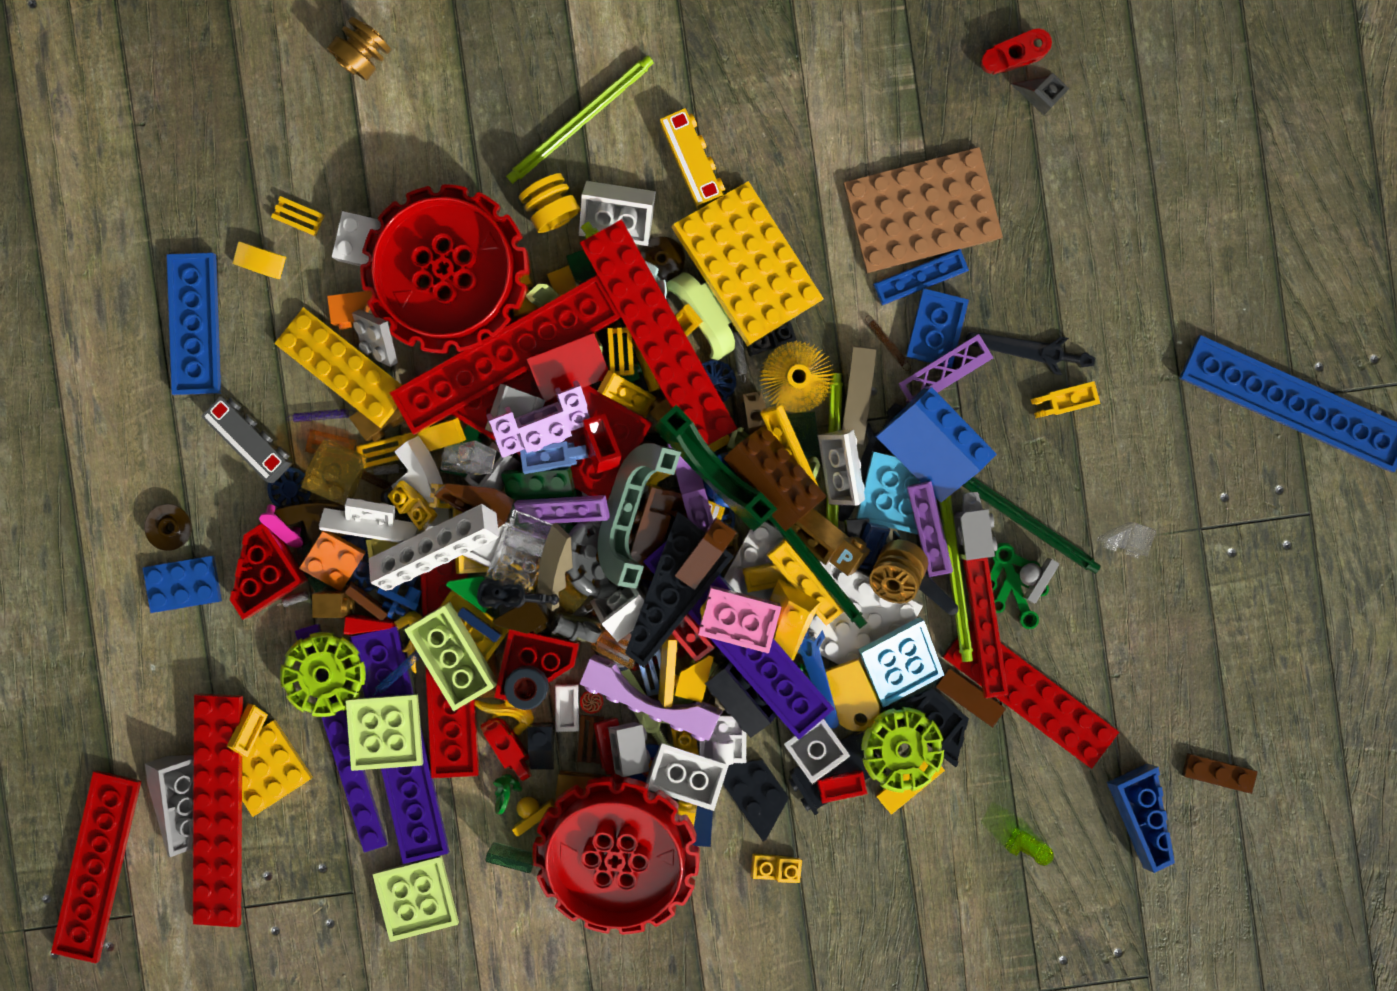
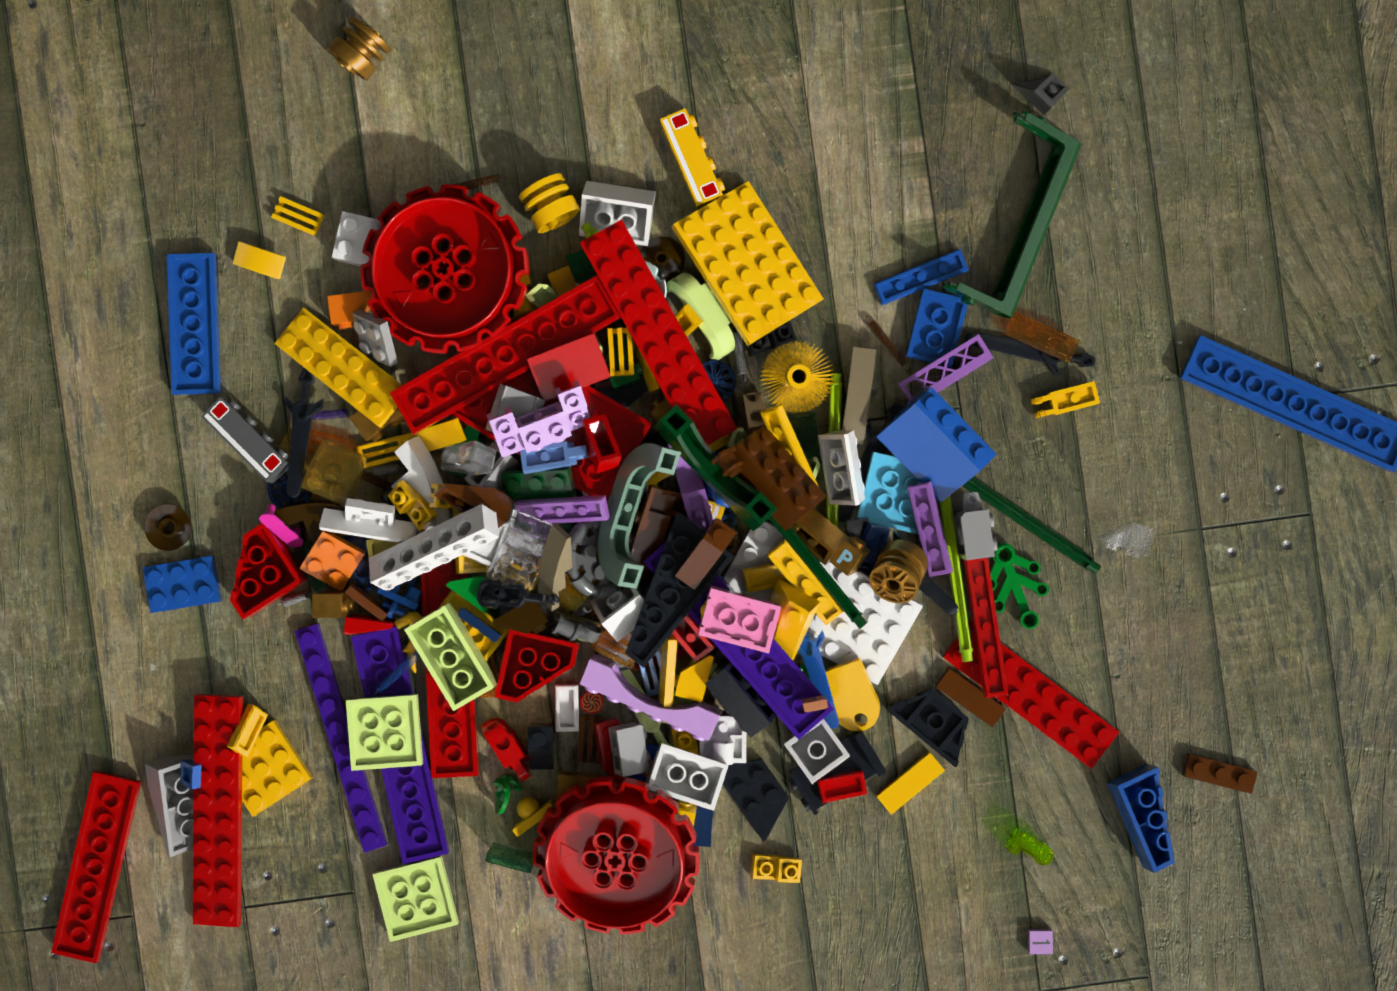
lime plate [280,632,366,717] -> none
yellow piece [475,699,534,735] -> none
black wheel [504,665,549,710] -> none
lime piece [506,55,654,184] -> none
yellow tile [597,370,657,417] -> none
medium nougat plate [843,147,1003,274] -> none
plate [858,617,944,708] -> none
lime plate [861,707,944,793] -> none
red piece [980,28,1052,75] -> none
light grey tile [1020,558,1059,604] -> none
none -> blue tile [180,759,201,789]
none -> black sword [284,368,324,498]
none -> reddish brown piece [453,174,507,189]
none -> reddish brown brick [711,446,743,478]
none -> nougat tile [801,695,828,712]
none -> dark green piece [943,111,1082,319]
none -> clear orange tile [1005,312,1080,363]
none -> lavender tile [1028,929,1053,954]

